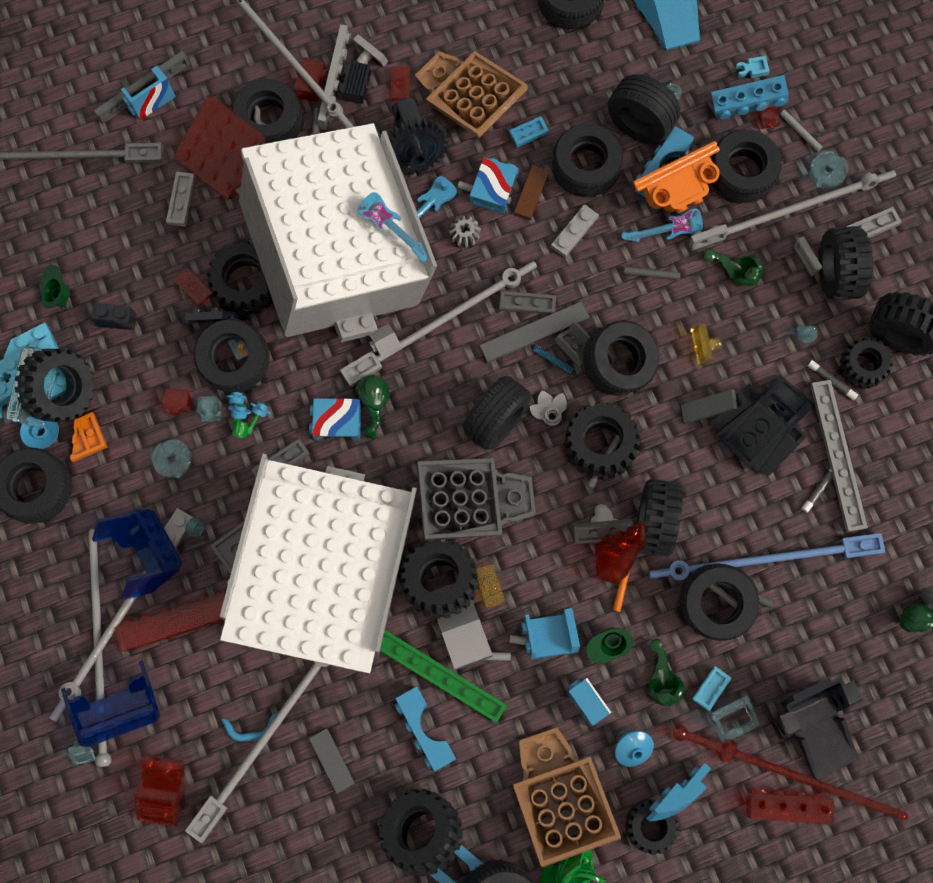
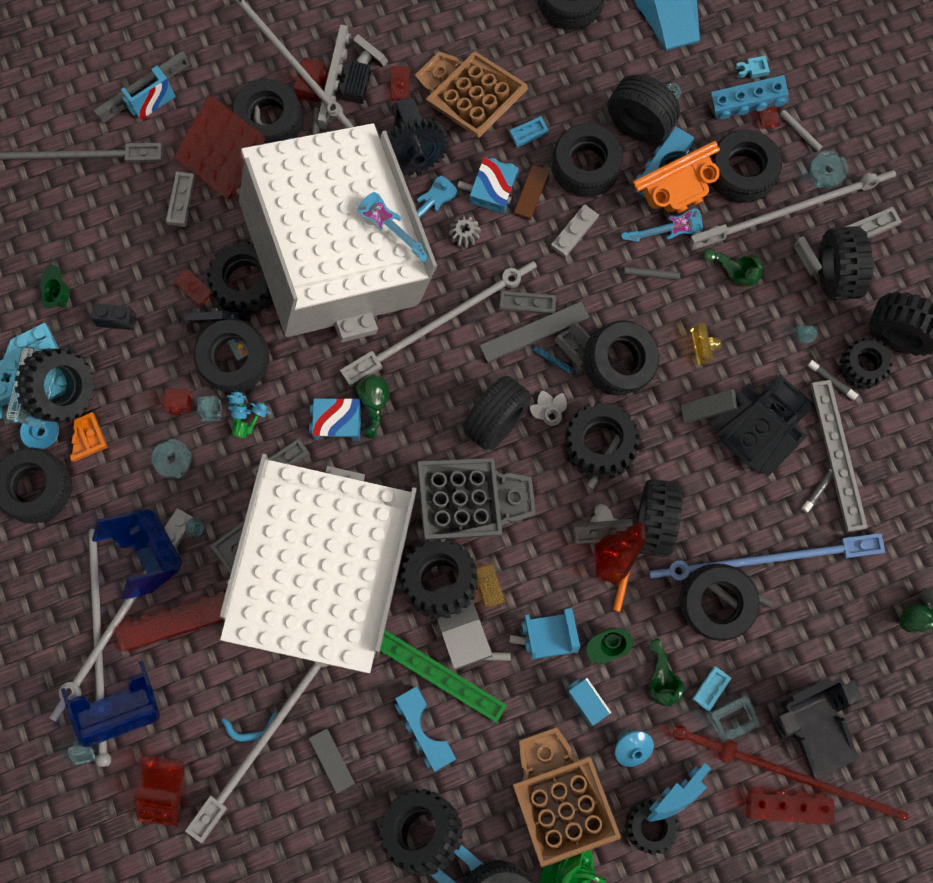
light grey brick [369,323,401,357] -> none

